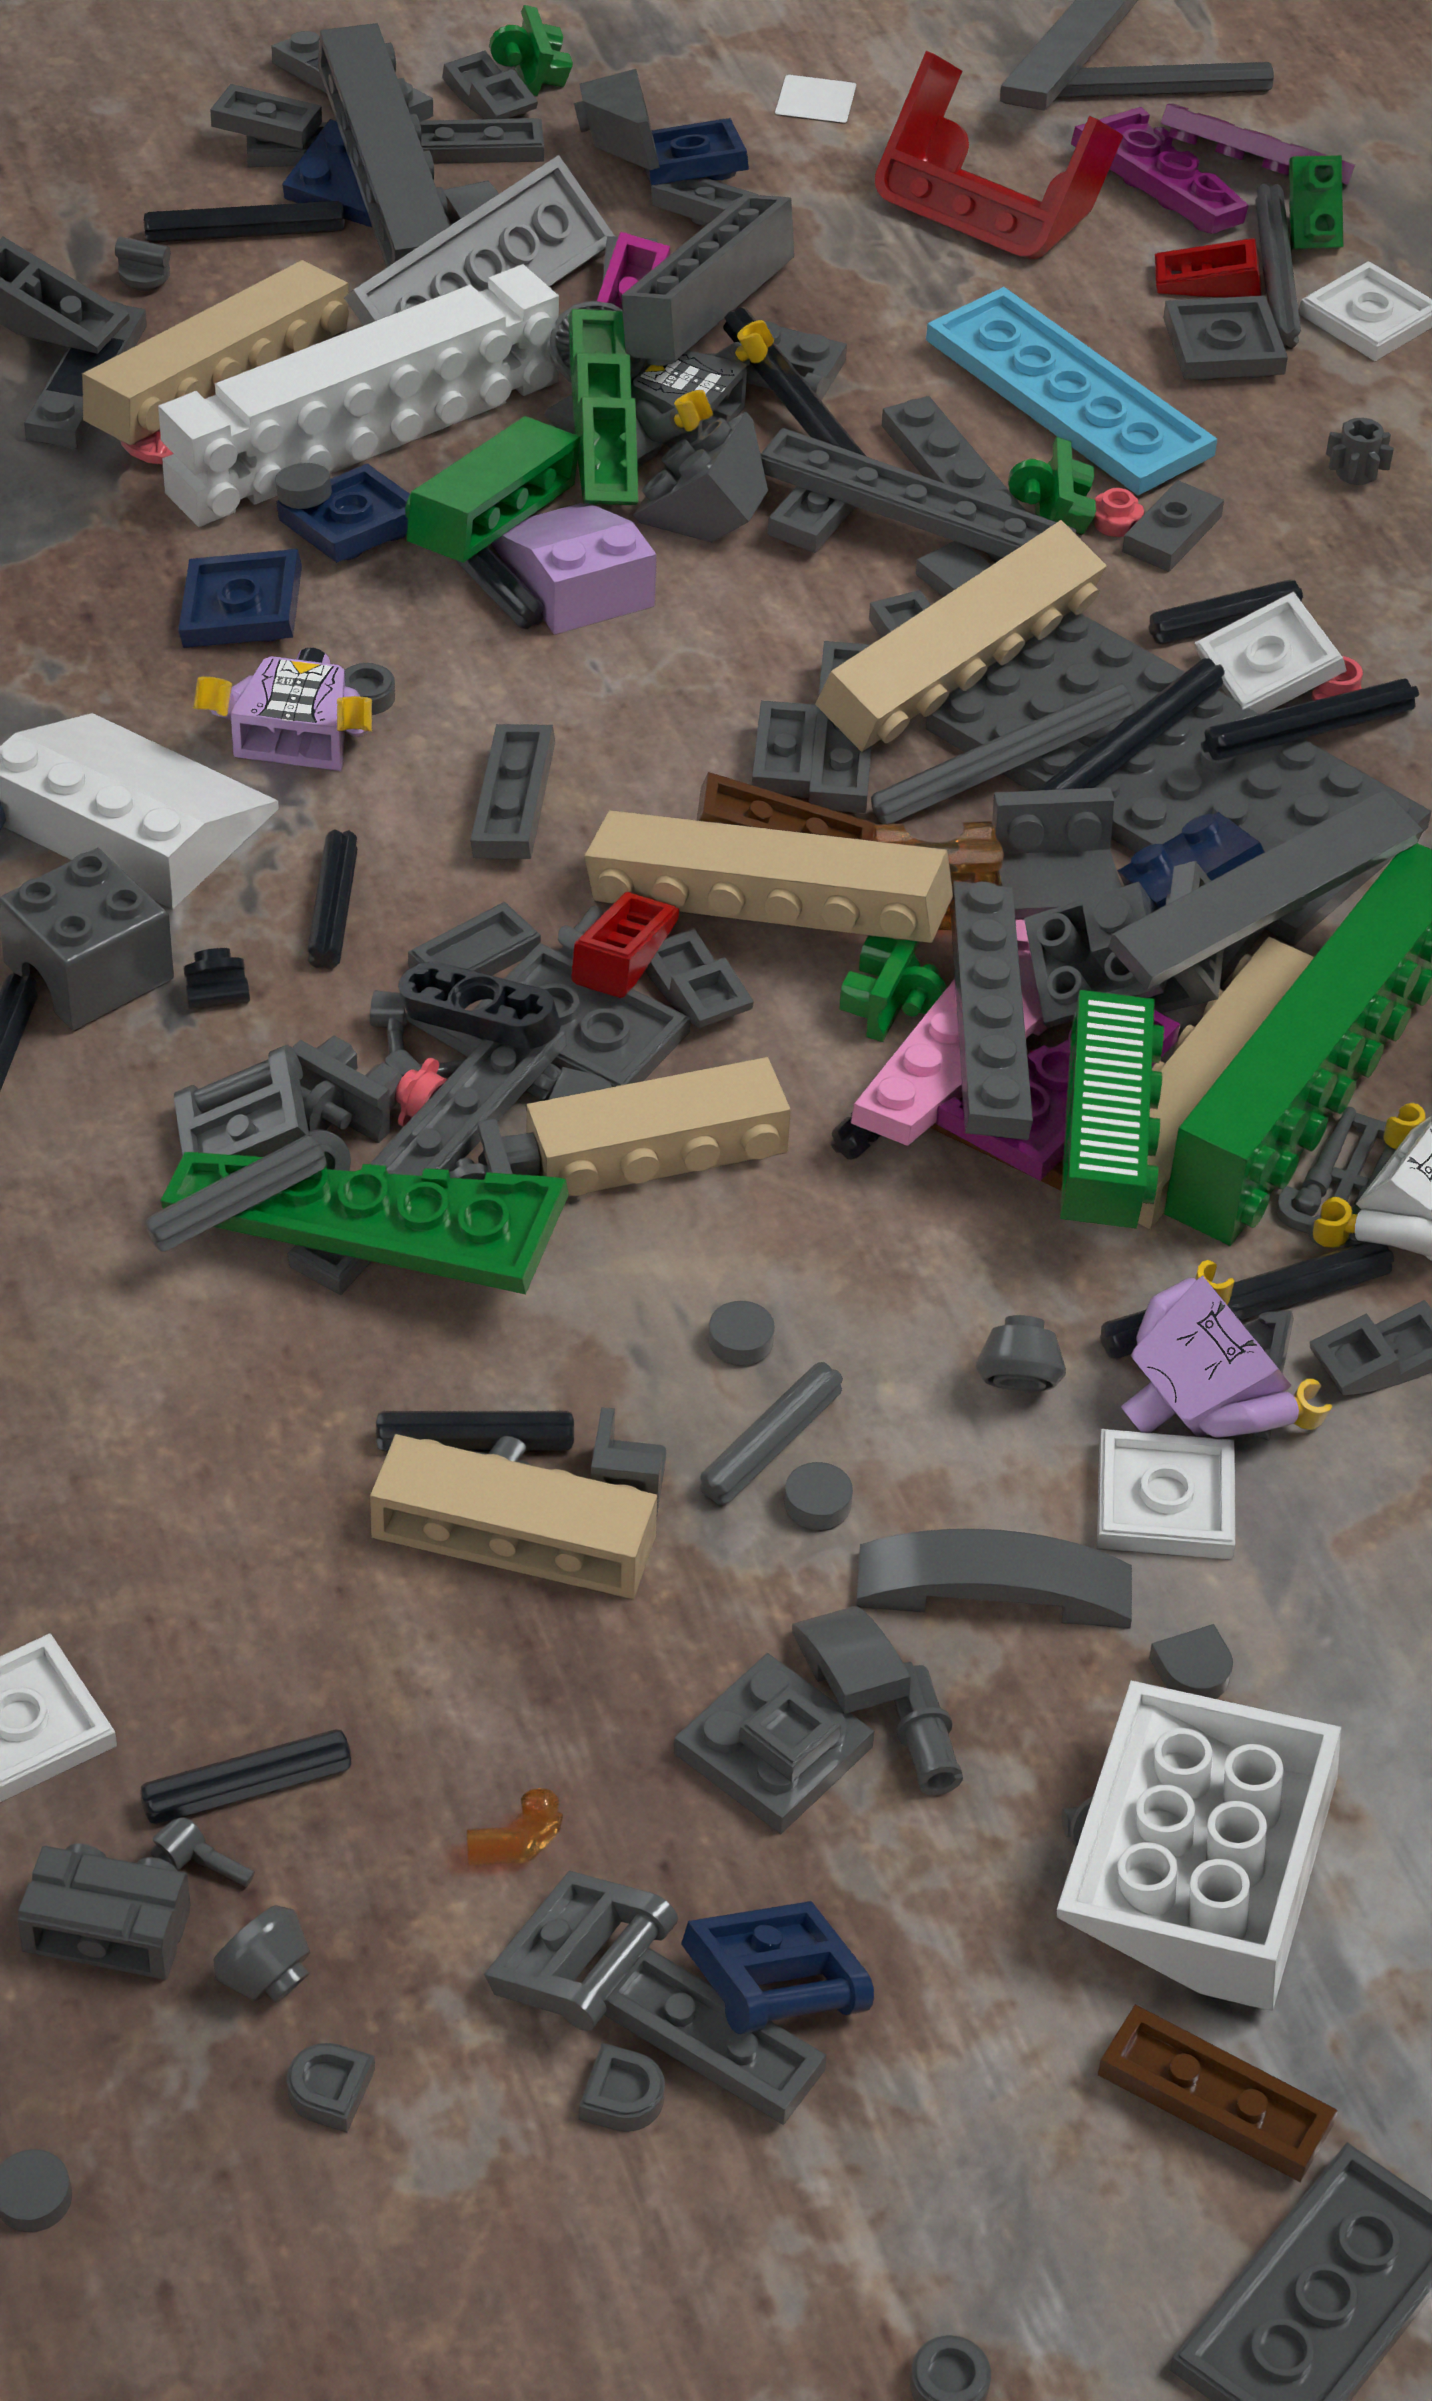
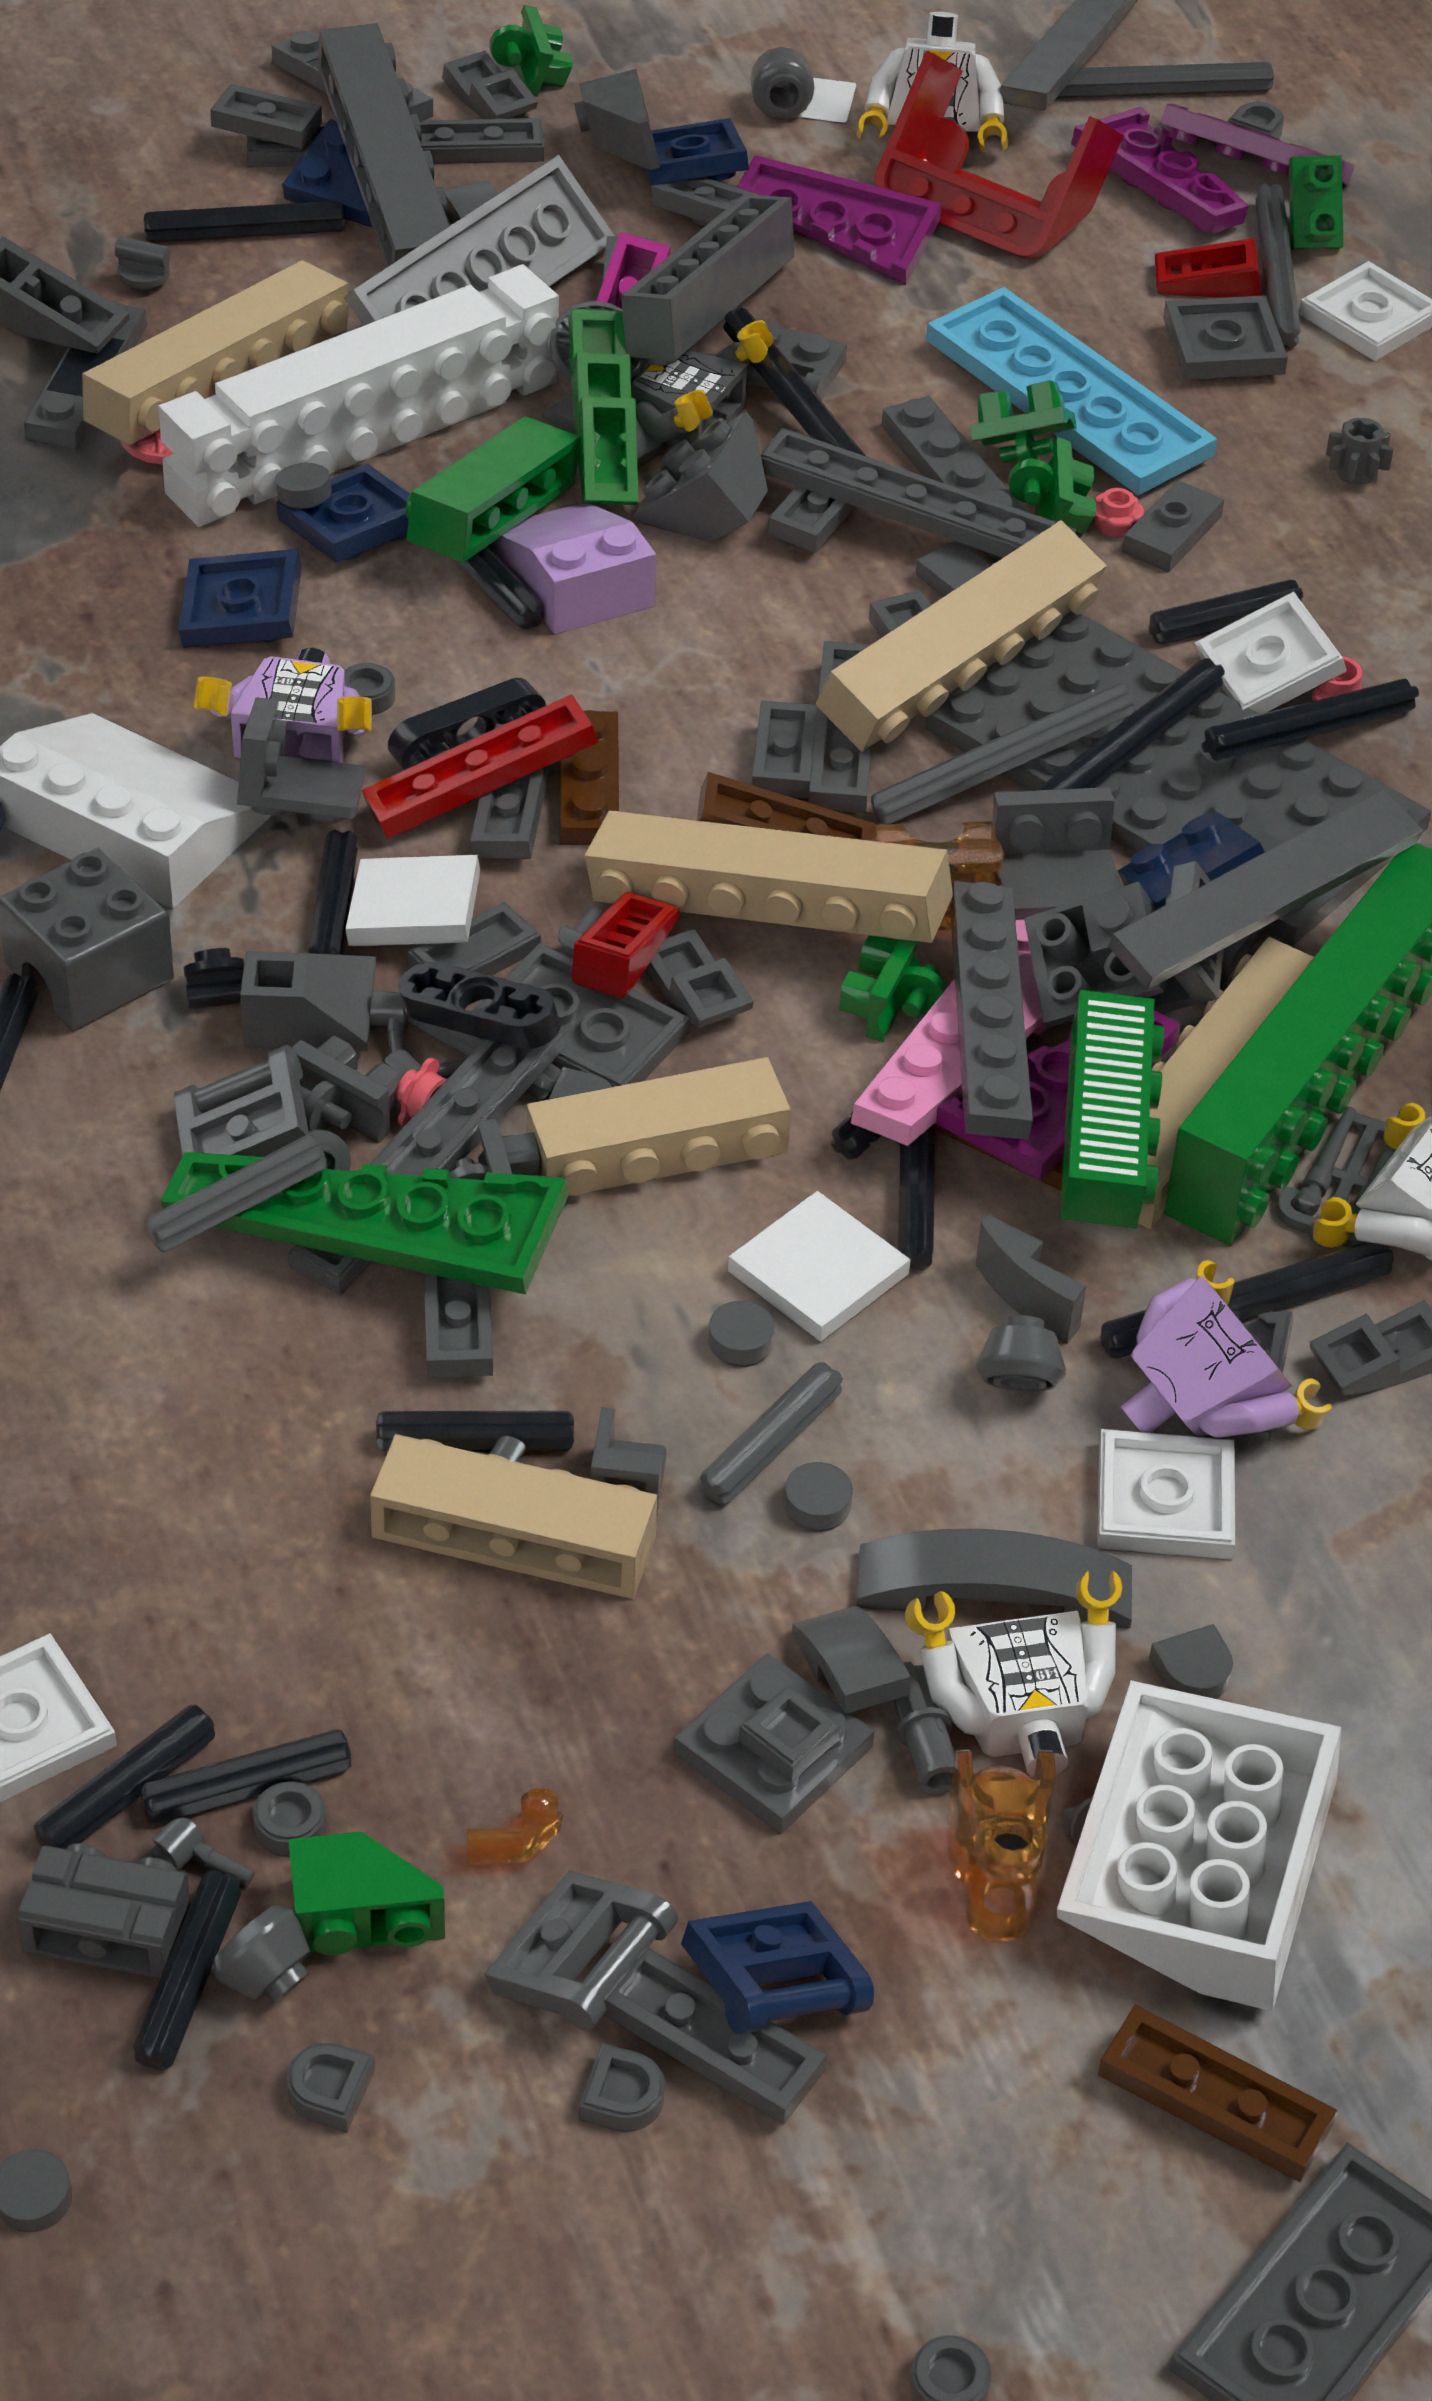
none -> black axle [34,1704,215,1849]
none -> black axle [133,1869,241,2071]
none -> dark grey bracket [237,697,366,823]
none -> dark grey slope [240,951,376,1052]
none -> dark grey tile [253,1782,327,1856]
none -> green slope [288,1831,445,1955]
none -> white tile [346,855,480,946]
none -> red plate [361,694,598,839]
none -> black beam [388,678,546,770]
none -> dark grey plate [424,1273,493,1378]
none -> reddish brown plate [561,710,619,845]
none -> white tile [728,1191,911,1342]
none -> magenta wing [736,155,941,285]
none -> dark grey head [750,47,815,120]
none -> white torso [856,12,1008,153]
none -> black axle [898,1123,935,1270]
none -> white torso [905,1571,1122,1778]
none -> clear orange piece [947,1750,1056,1941]
none -> green hips [970,381,1077,463]
none -> dark grey slope [976,1214,1086,1344]
none -> dark grey tile [1228,102,1284,139]

